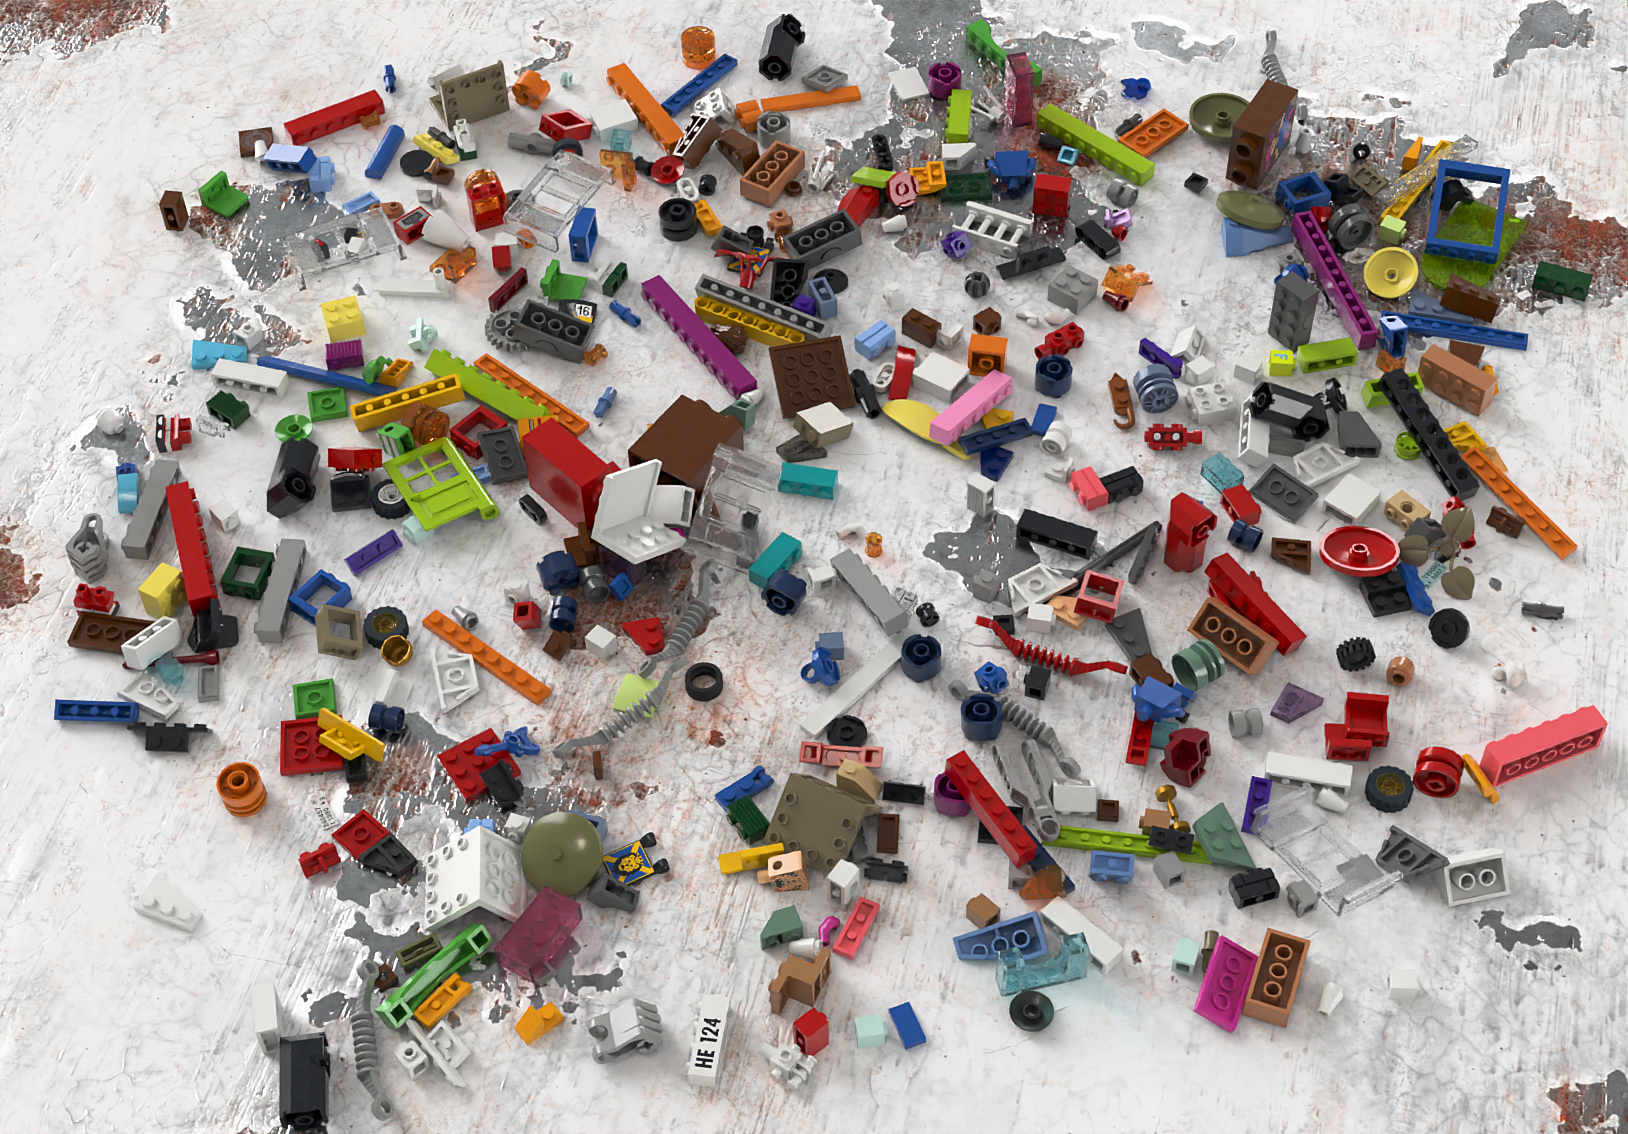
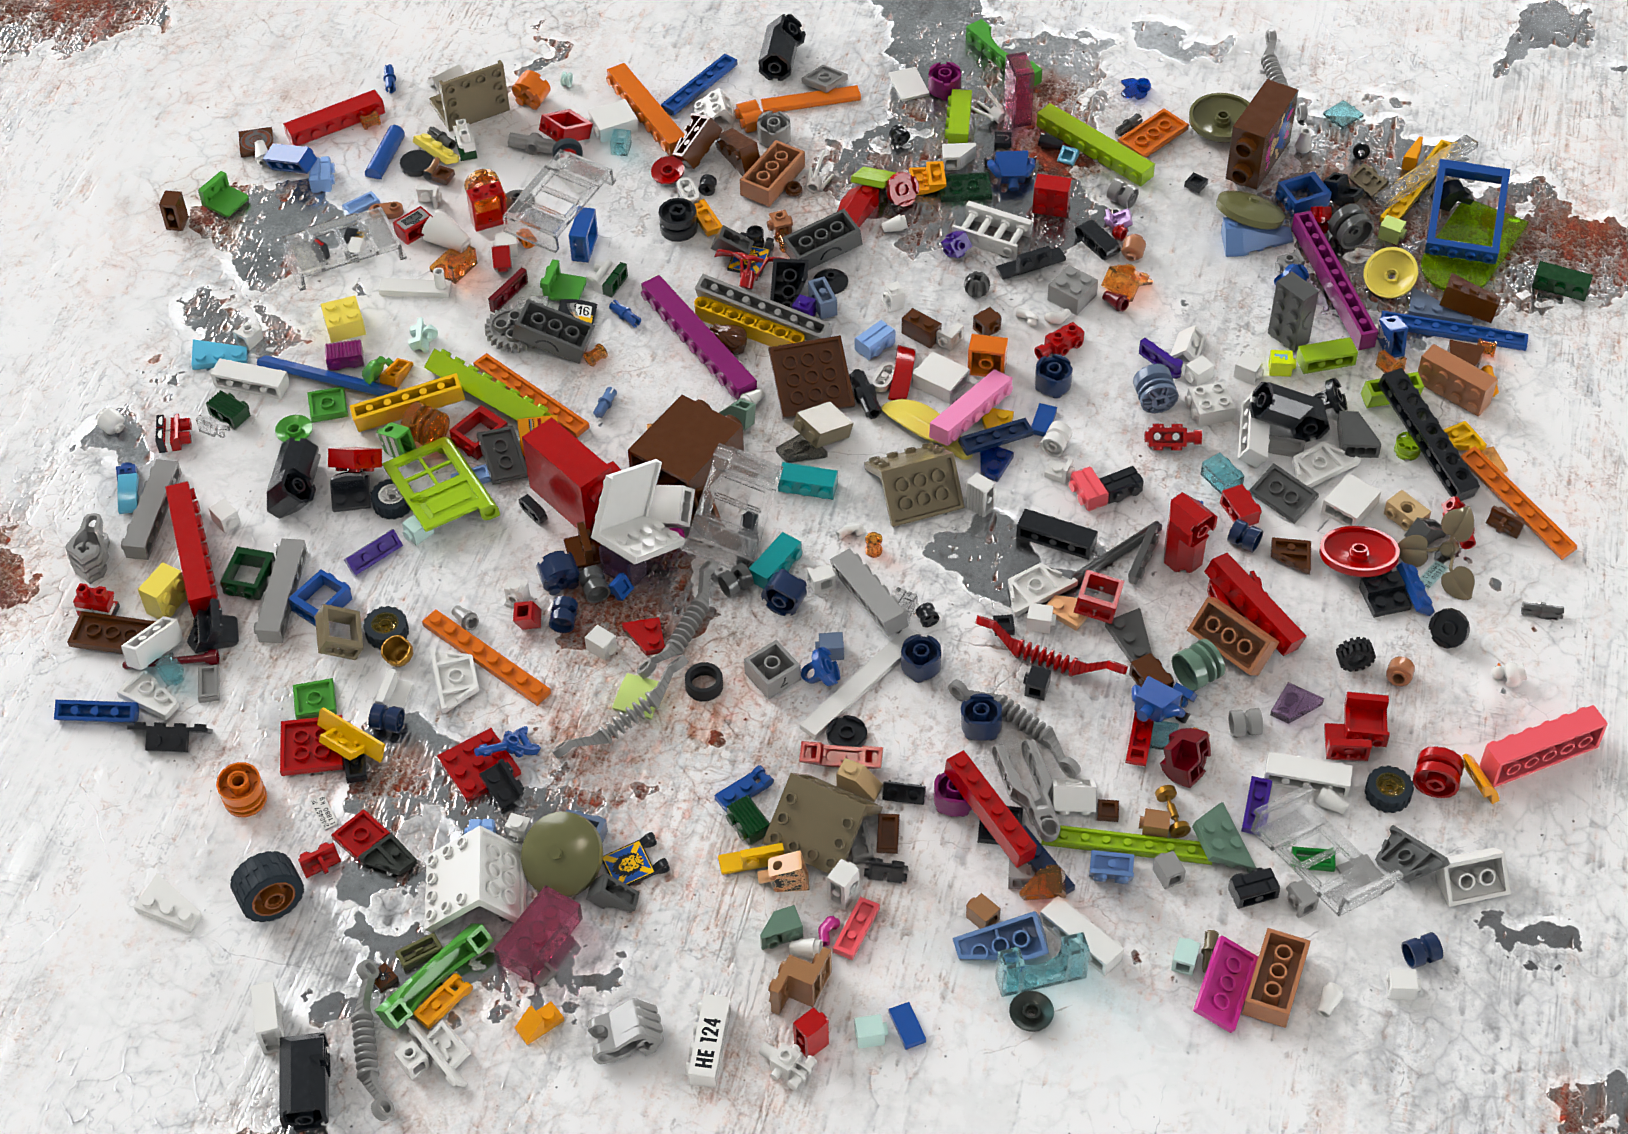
reddish brown bracket [542,630,577,661] -> none
reddish brown tile [592,751,603,780] -> none
clear orange bracket [599,149,637,192] -> none
black bush [633,156,654,176] -> none
clear orange wheel [681,26,716,70] -> none
black beam [872,134,893,171] -> none
light grey brick [971,569,1000,604] -> none
blue brick [974,661,1009,694] -> none
dark orange plate [1108,372,1135,429] -> none
black hinge [1148,825,1195,855] -> none
none -> black wheel [230,851,304,922]
none -> dark grey wheel [717,563,754,598]
none -> light grey brick [744,640,801,699]
none -> dark tan bracket [864,442,965,527]
none -> black wheel [889,124,910,146]
none -> black tile [994,132,1012,148]
none -> nougat head [1121,234,1146,261]
none -> green tile [1291,846,1336,872]
none -> clear light blue piece [1323,100,1364,129]
none -> dark blue wheel [1401,932,1443,969]
none -> clear orange bush [1477,338,1497,357]

